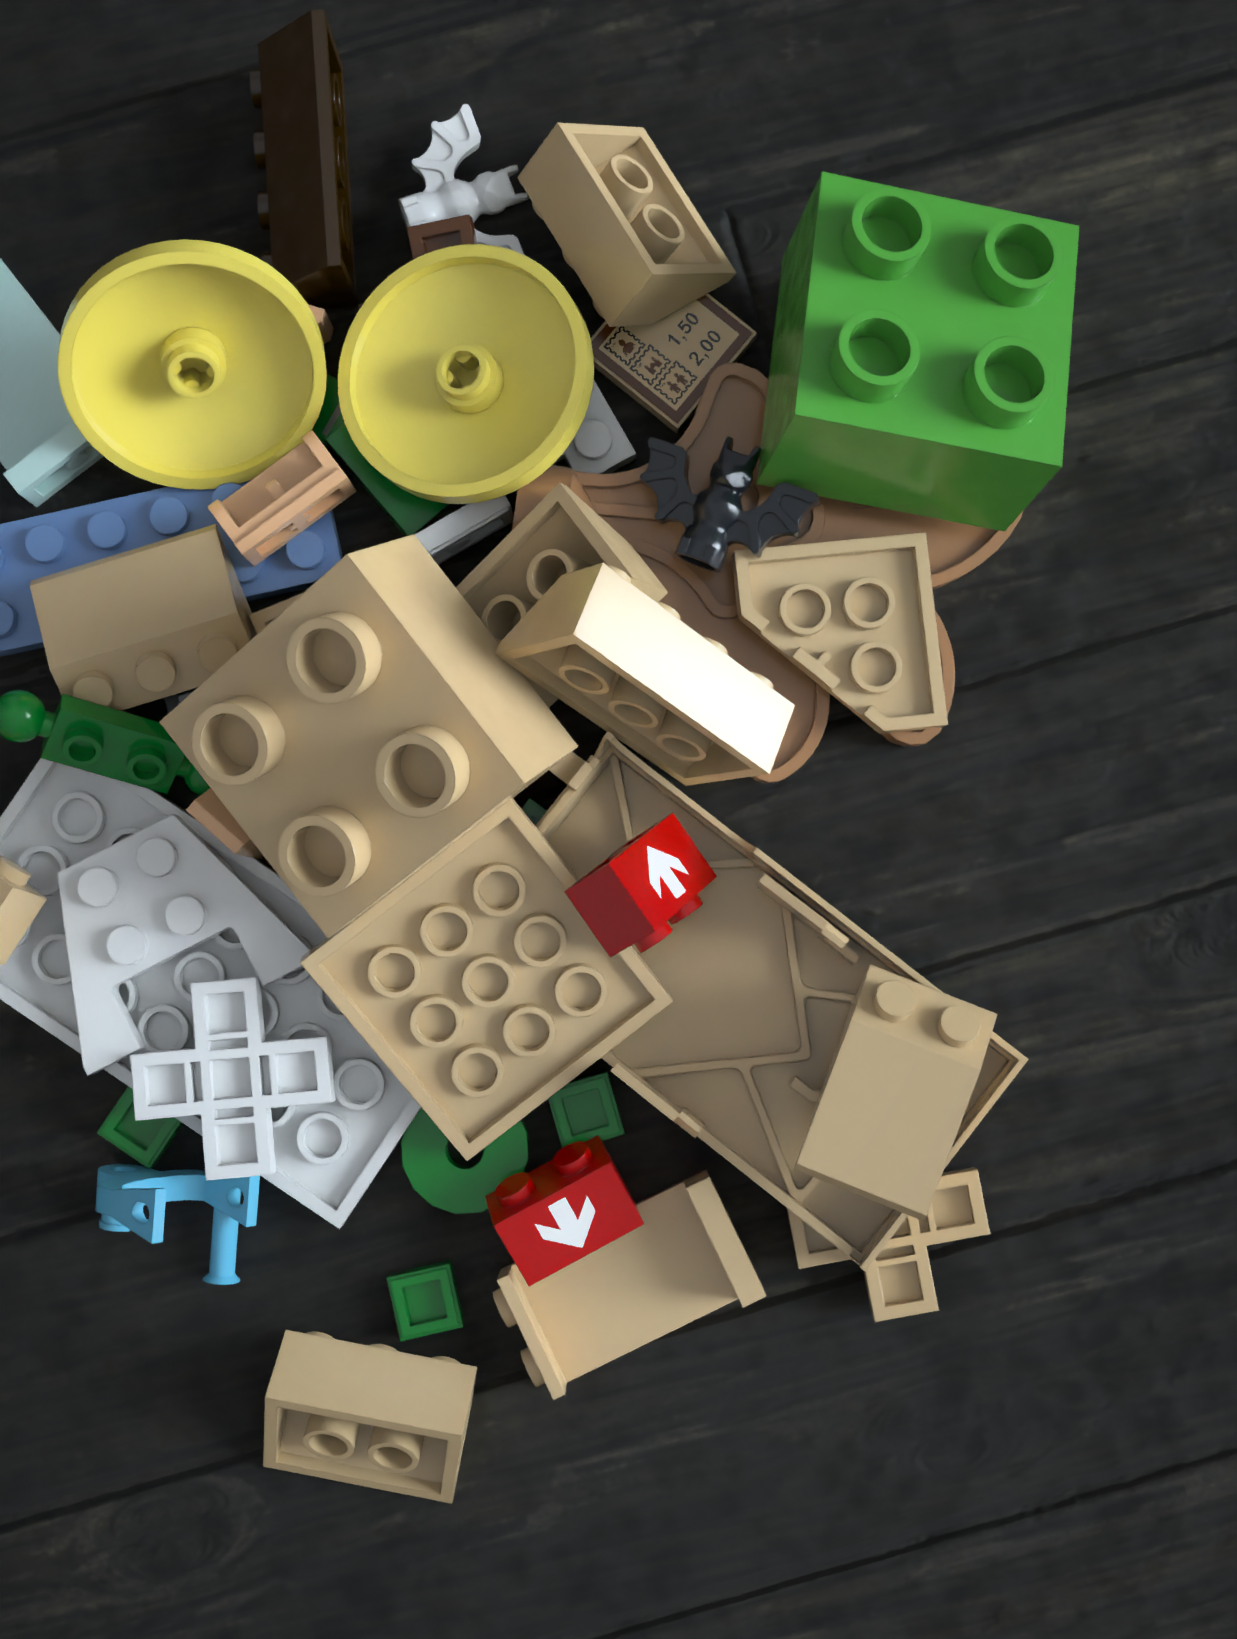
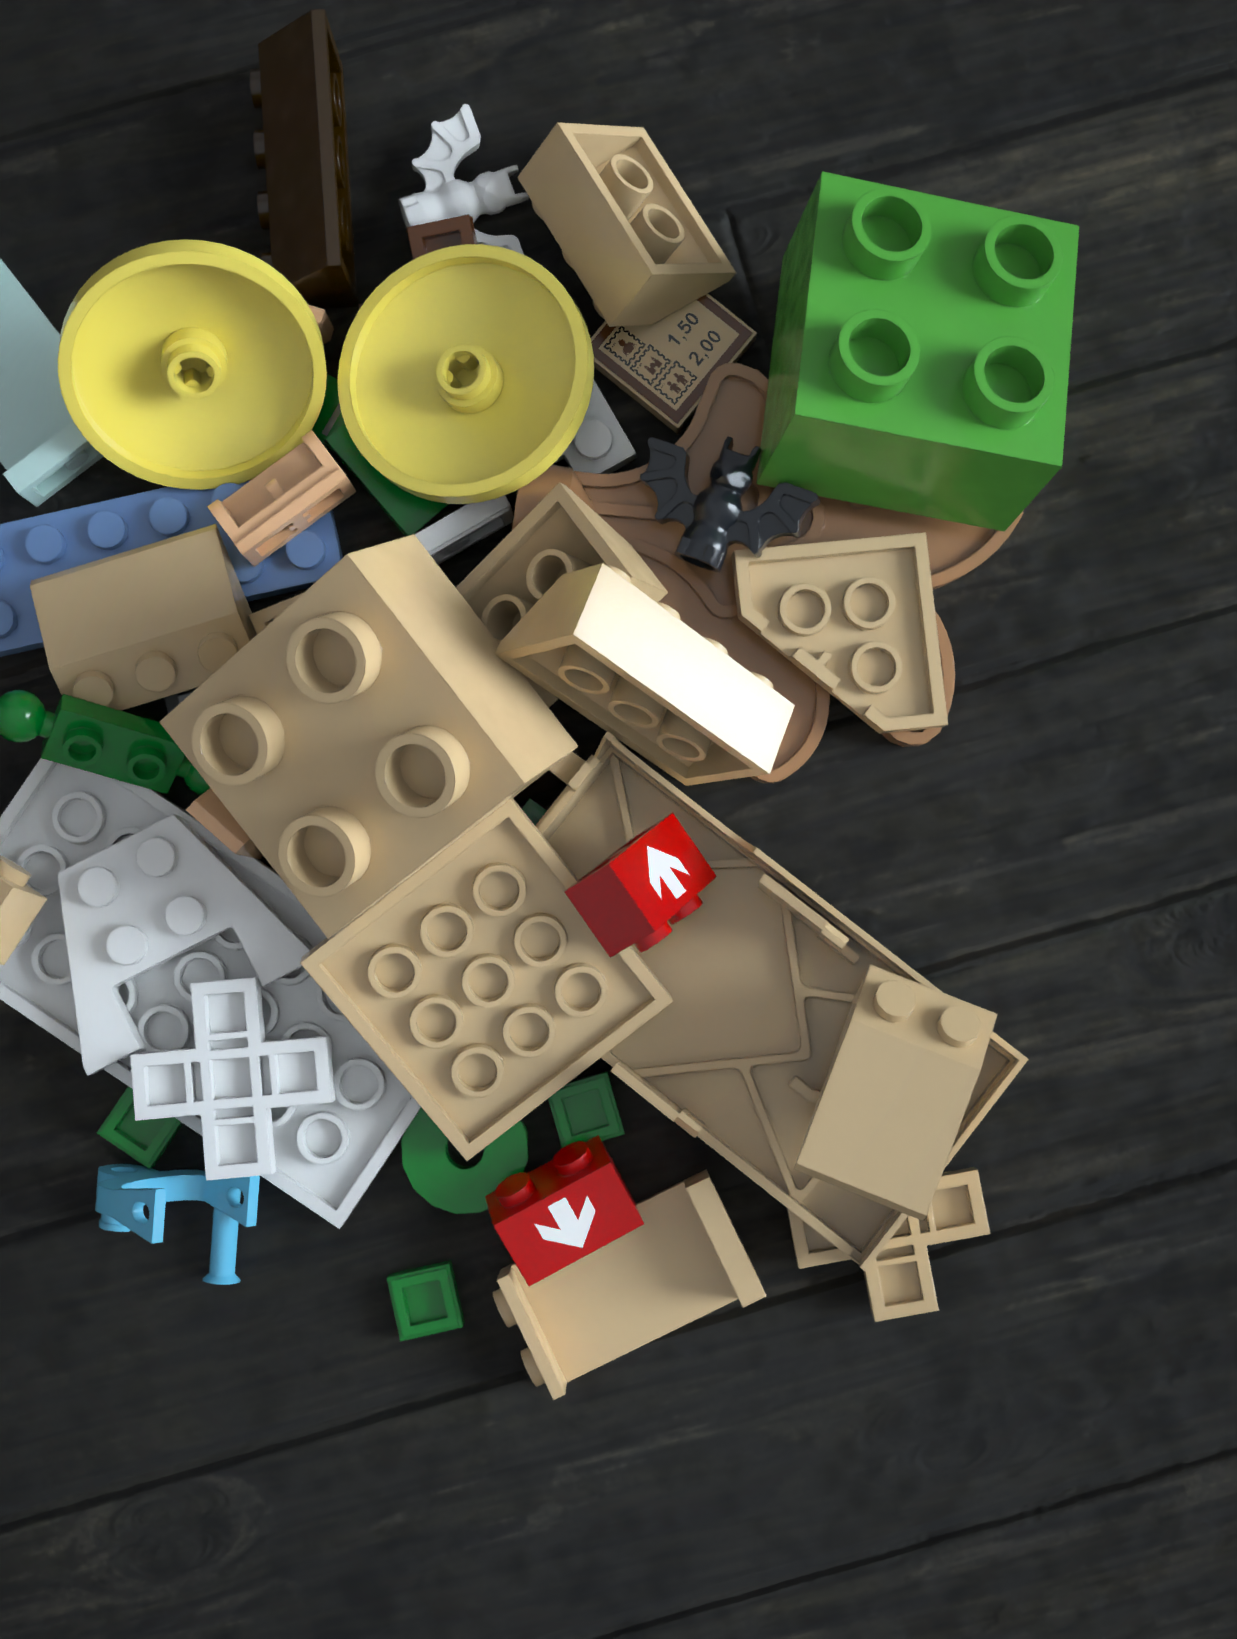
tan slope [263,1330,477,1504] -> none

